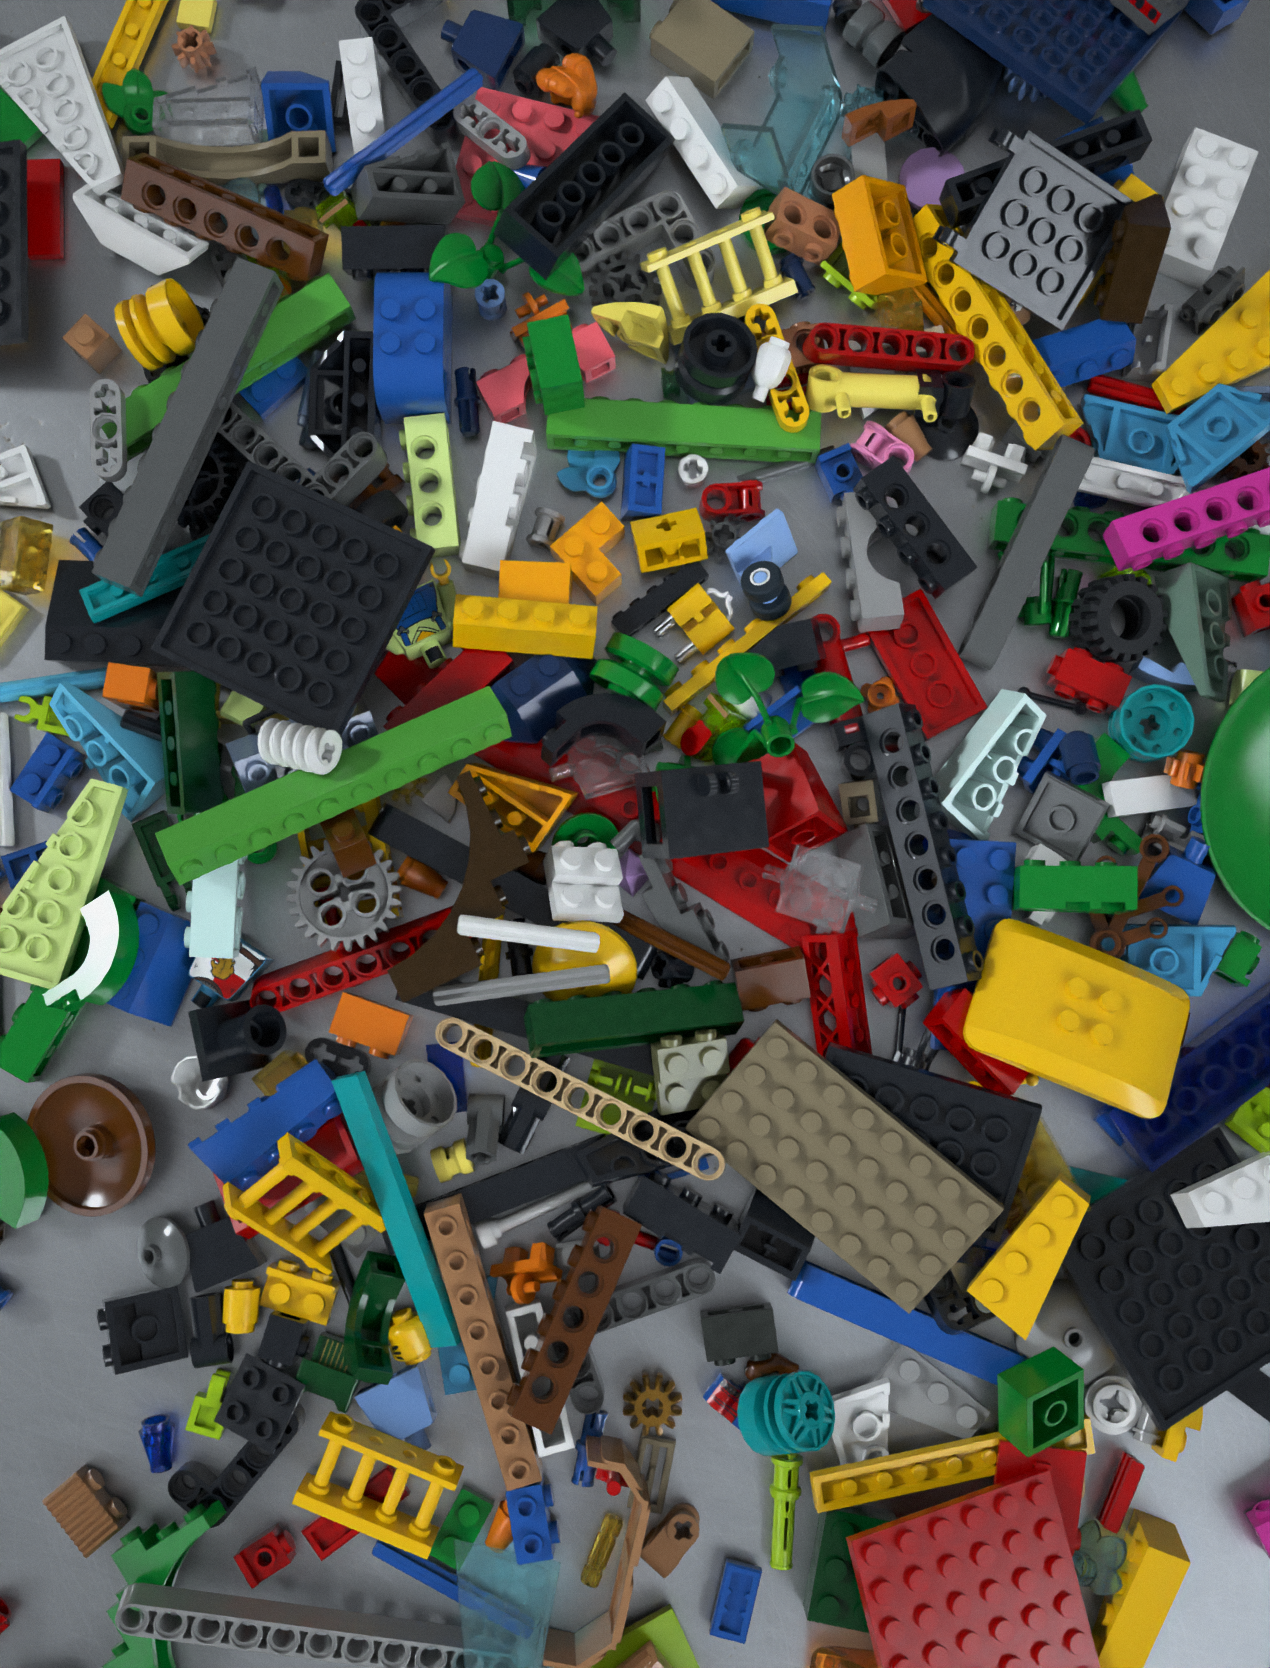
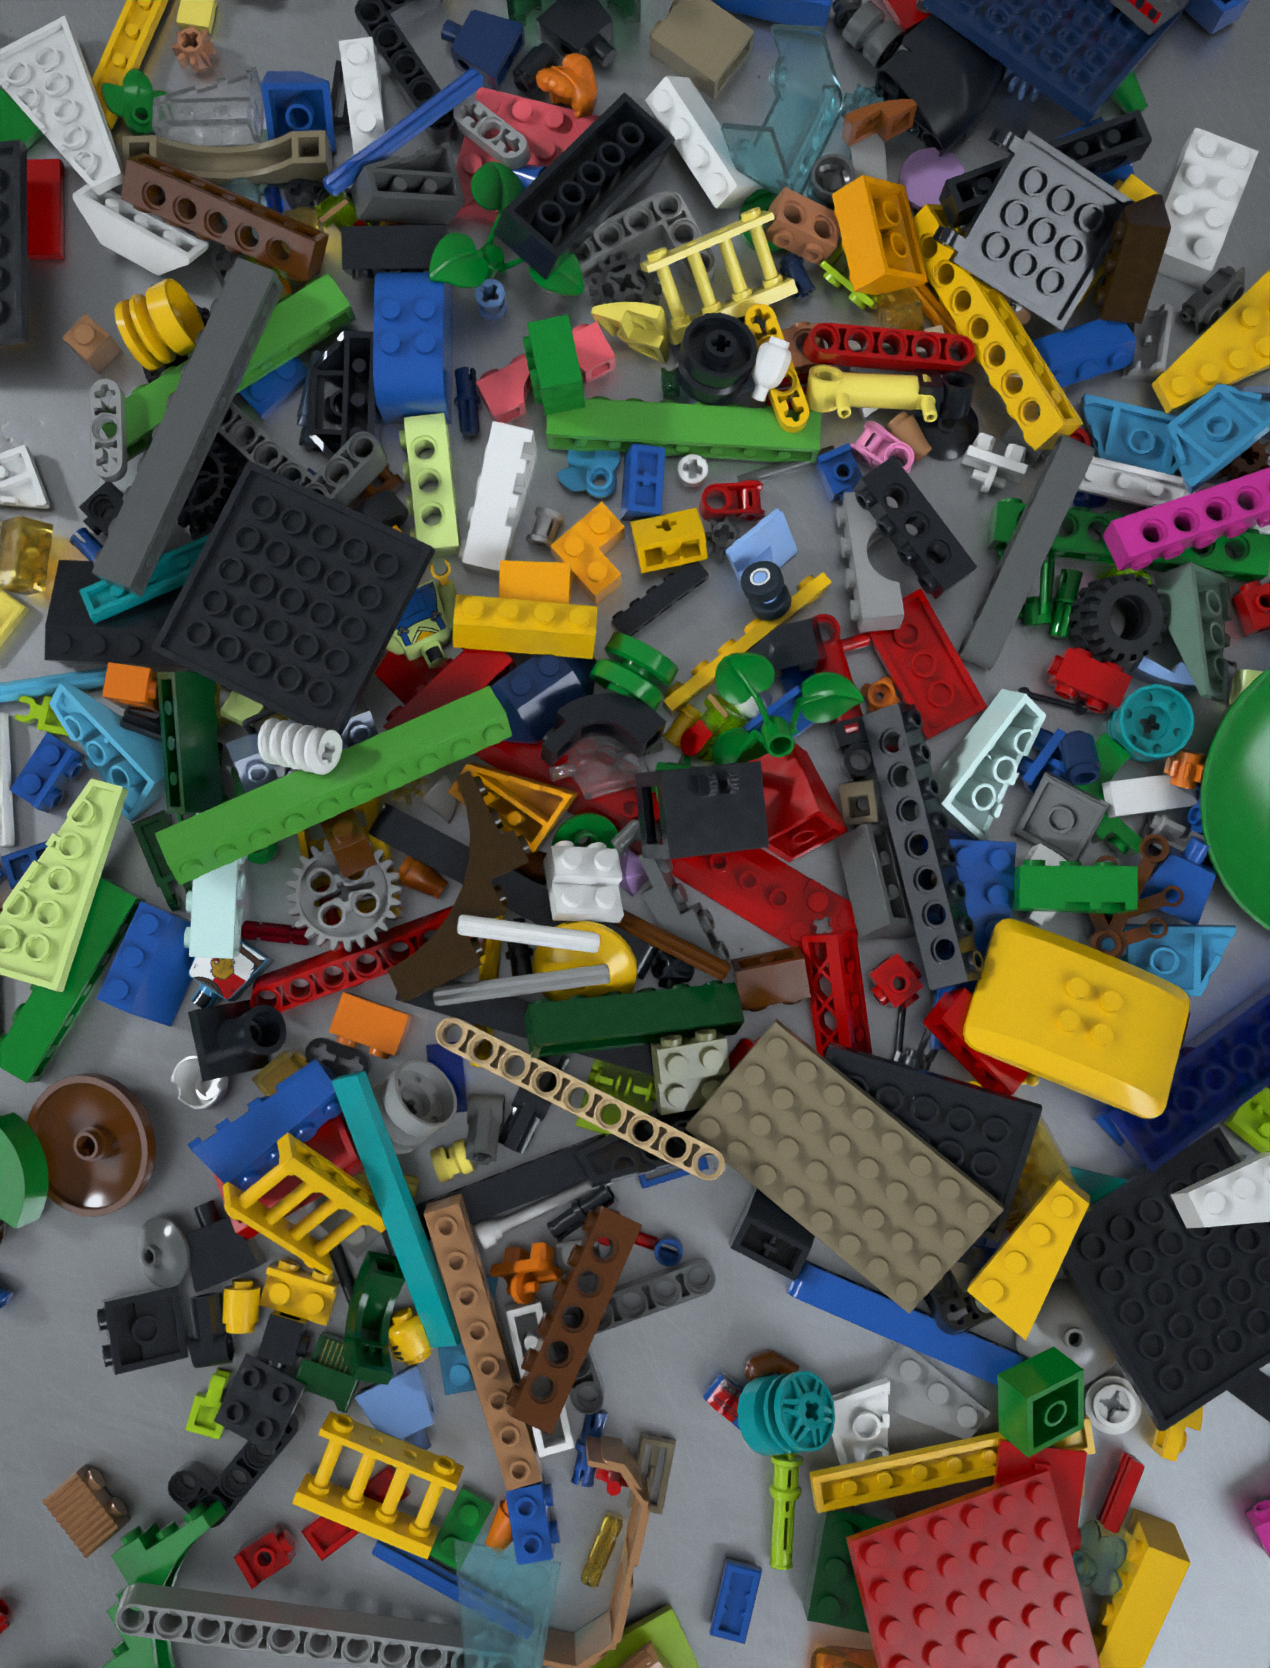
arch [42,891,139,1012] -> none
clear blue cone [138,1414,175,1473] -> none
orange hips [509,291,572,348] -> none
black wedge [623,1170,741,1274] -> none
pearl gold gear [623,1372,682,1436] -> none
medium nougat piece [640,1502,700,1578] -> none
yellow piece [653,583,735,664] -> none
pearl dark grey brick [700,1302,779,1366] -> none
clear plate [762,844,878,934] -> none
red axle [1087,375,1188,415] -> none
light grey pin [1132,1404,1161,1446] -> none
green brick [1213,931,1262,987] -> none
none -> dark red axle [241,920,310,945]

